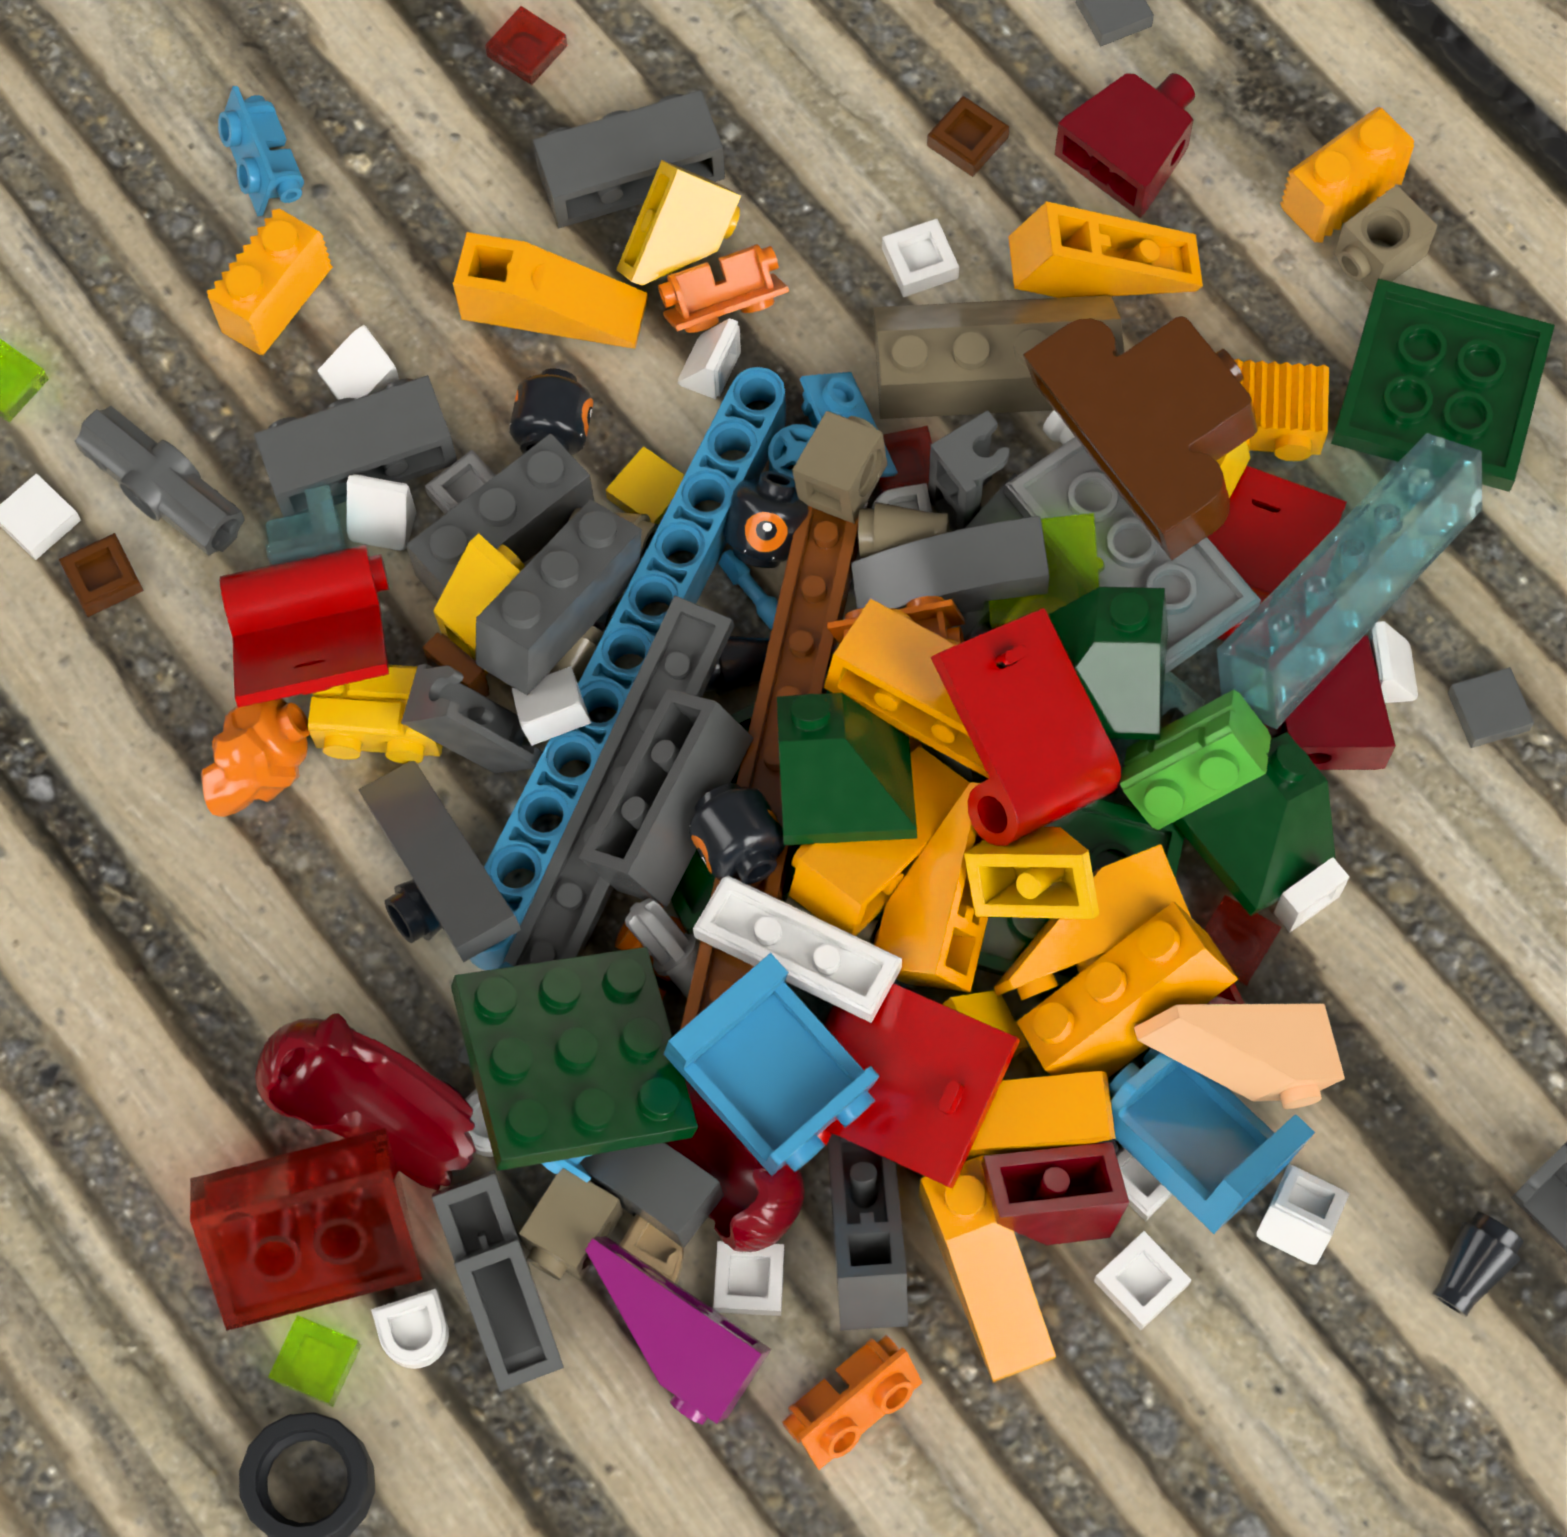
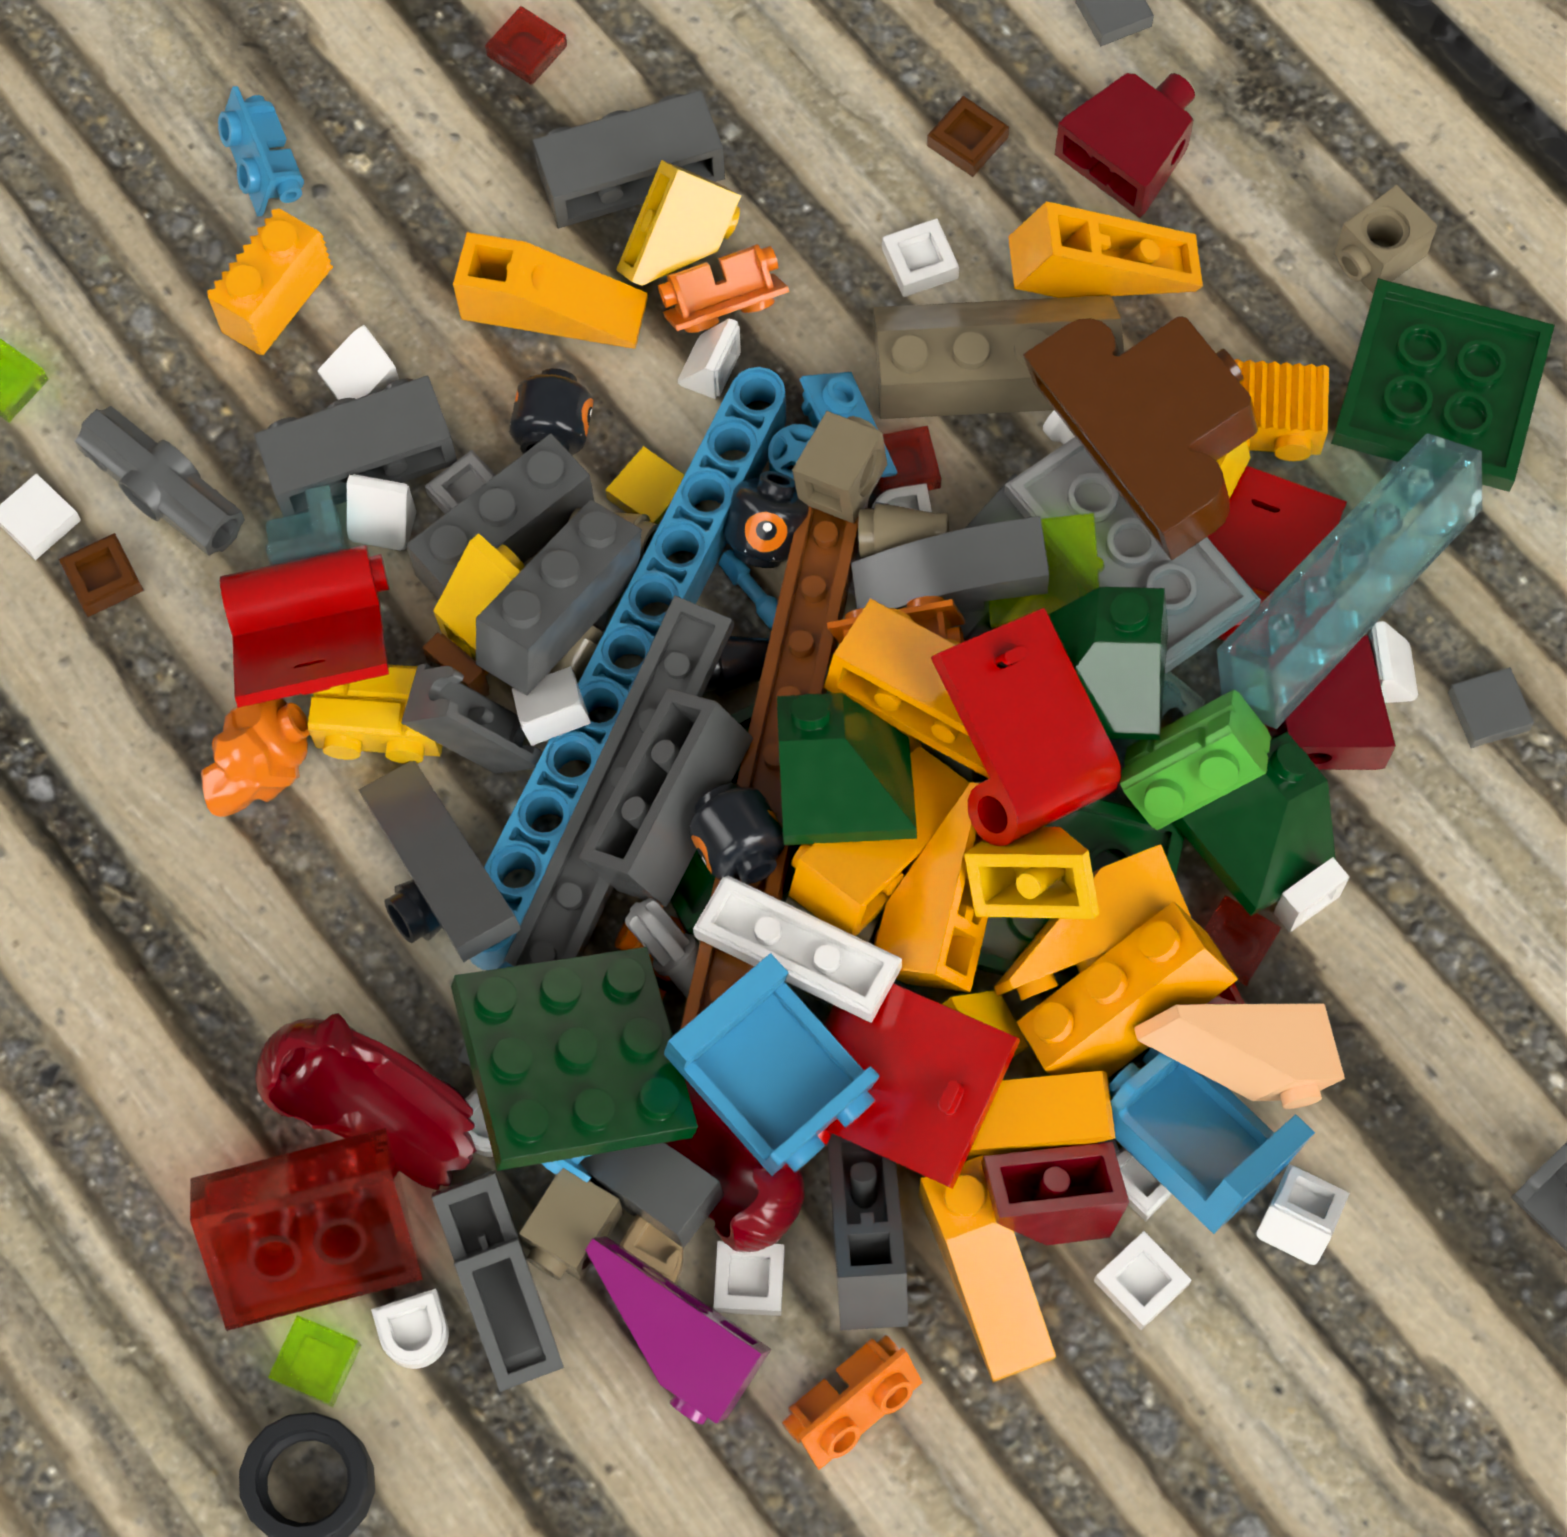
dark grey hinge [928,410,1010,531] -> none
light orange brick [1280,107,1414,243] -> none
black cone [1432,1211,1524,1317] -> none

